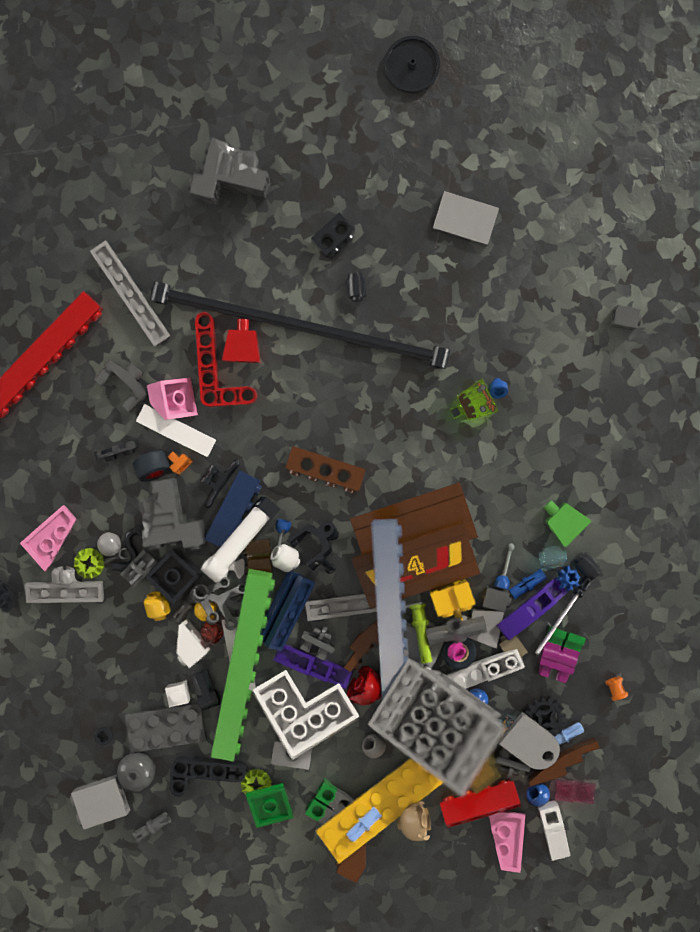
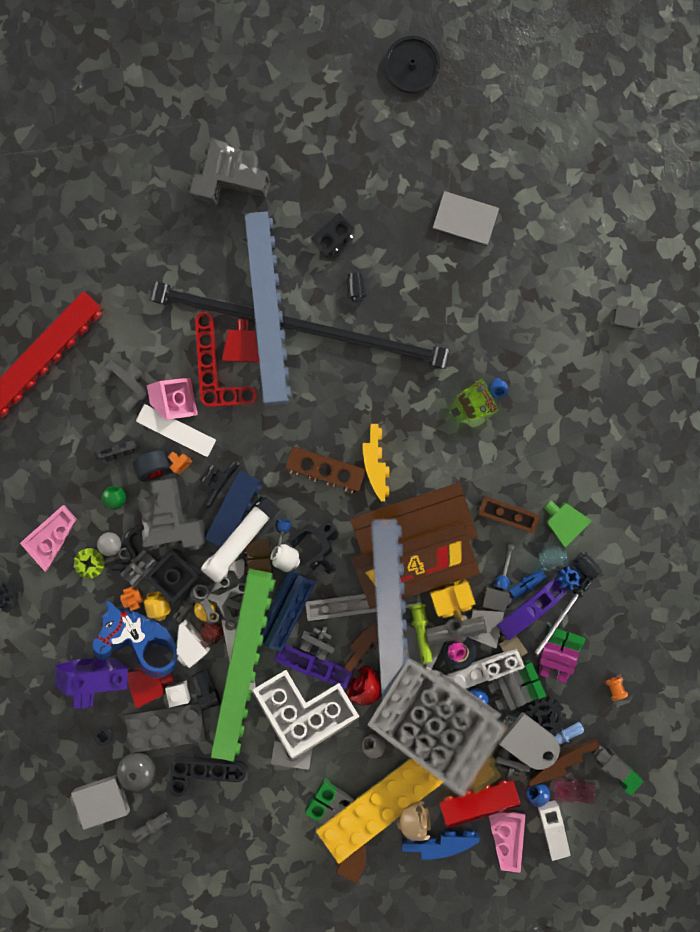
light grey plate [25,566,104,603] -> none
light grey plate [90,240,171,347] -> none
lime gear [241,769,271,795] -> none
green tile [246,783,293,828] -> none
light blue axle [347,807,382,842] -> none
none -> dark purple piece [55,659,128,709]
none -> blue animal [93,601,178,678]
none -> green piece [101,487,126,510]
none -> orange gear [120,586,144,611]
none -> red torso [127,666,174,708]
none -> sand blue brick [245,211,291,406]
none -> yellow slope [363,424,389,501]
none -> blue slope [401,829,479,860]
none -> reddish brown brick [477,496,540,534]
none -> dark grey hips [487,660,546,711]
none -> dark grey hips [591,744,644,796]

